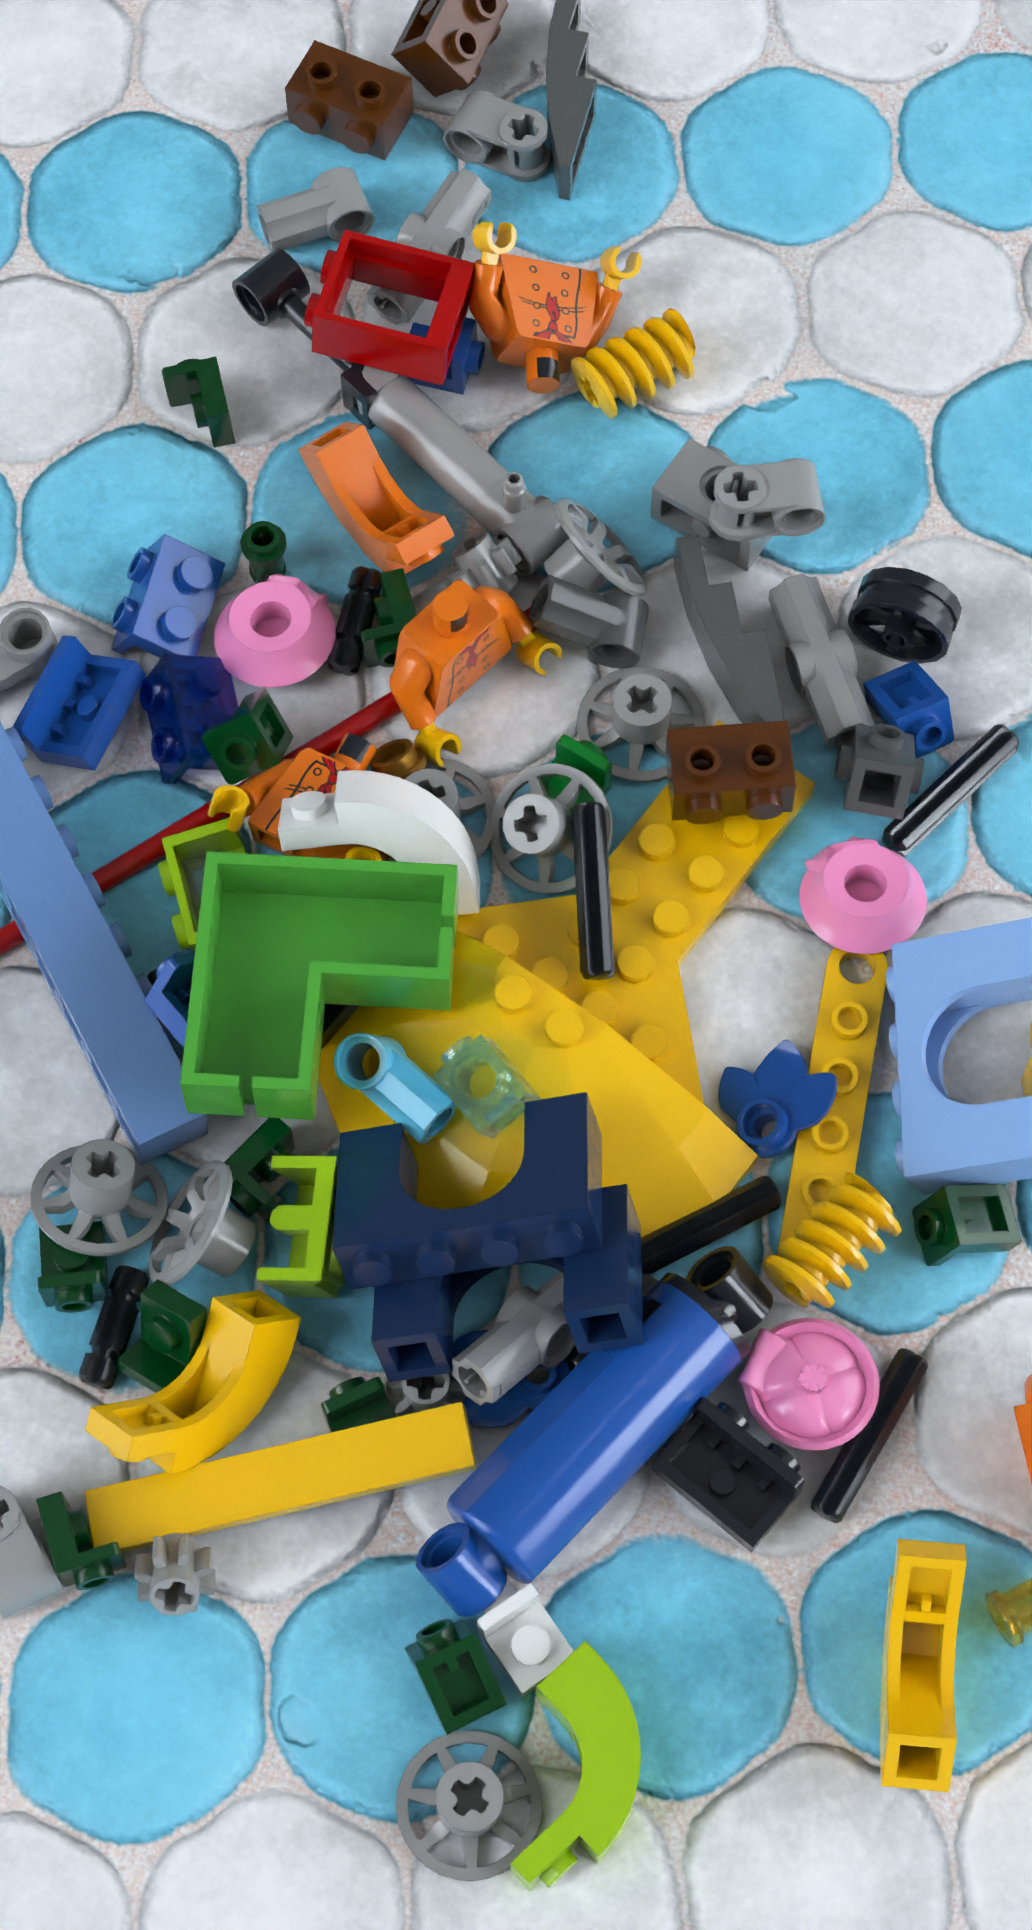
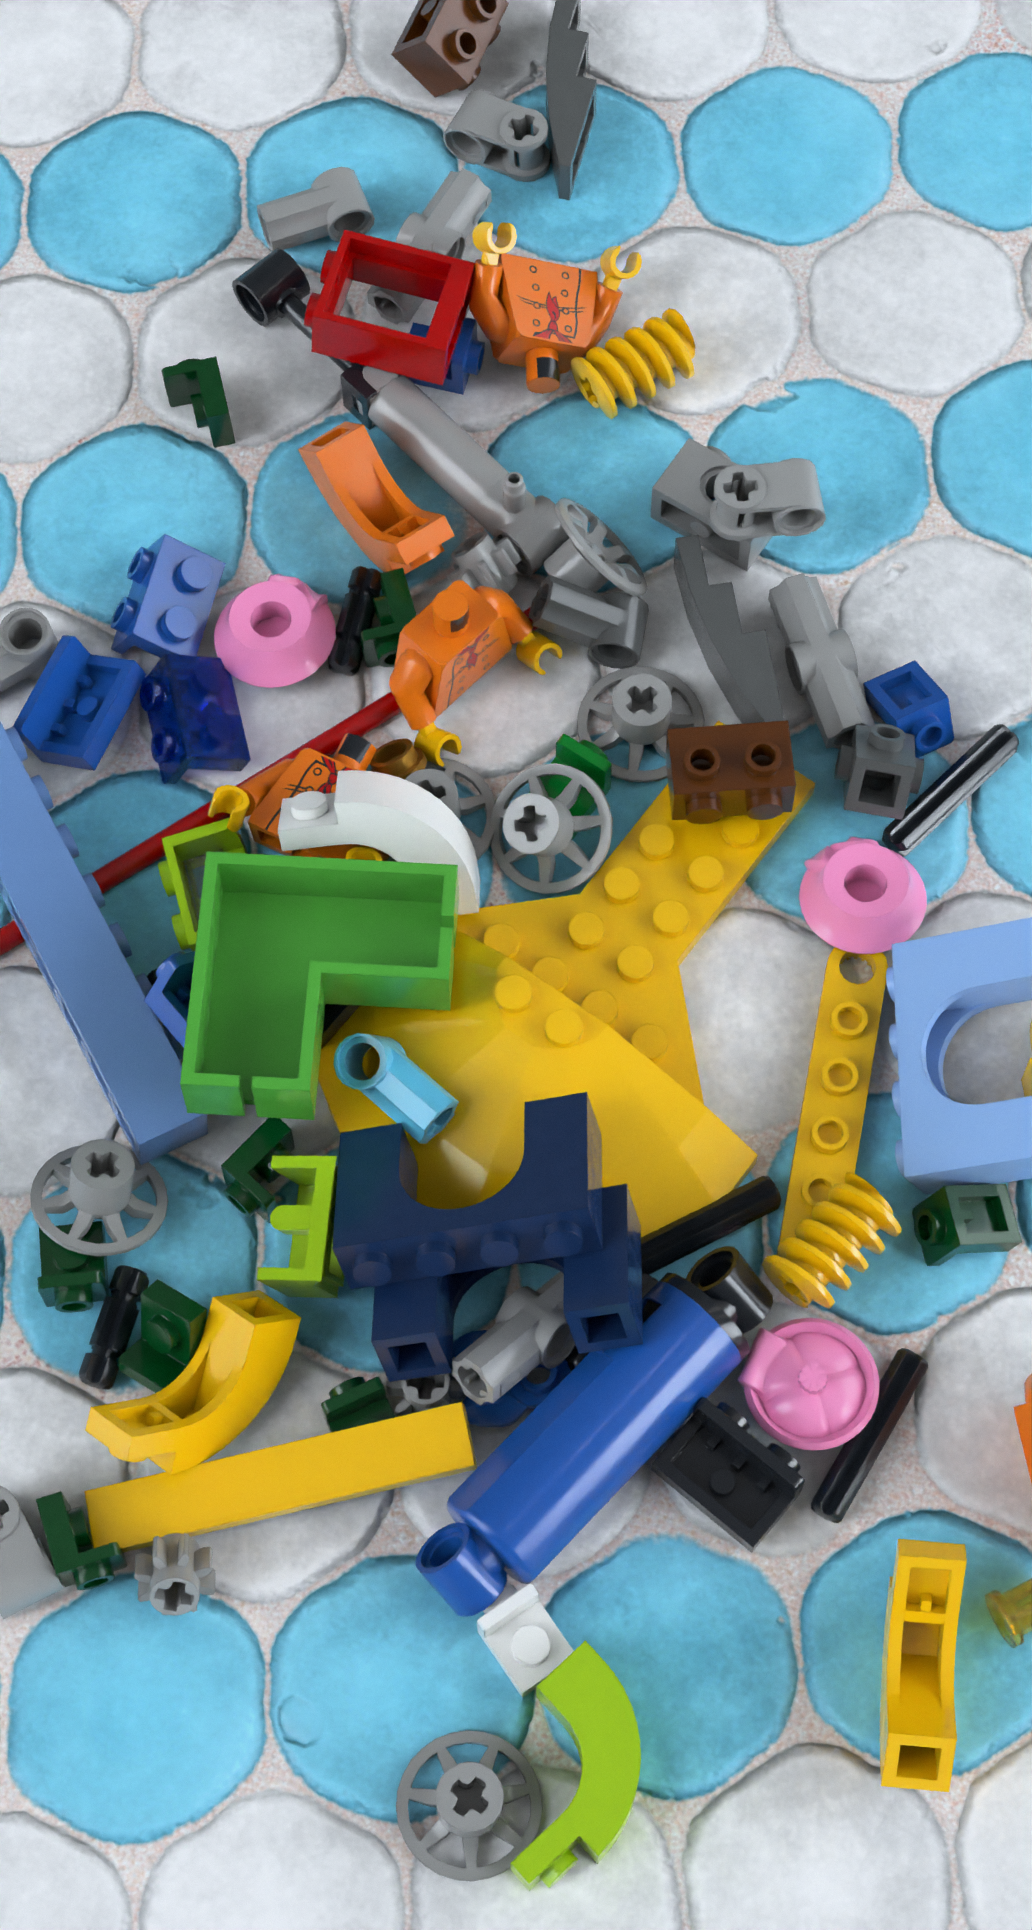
light grey wheel [148,1160,256,1286] -> none
dark green bracket [201,687,294,785] -> none
dark green pin [240,521,287,584] -> none
reddish brown brick [285,40,414,160] -> none
dark green bracket [405,1619,507,1735] -> none
clear light blue brick [432,1034,540,1139] -> none
black axle [571,802,615,980] -> none
blue plate [718,1039,837,1158] -> none
black wheel [848,567,962,664] -> none

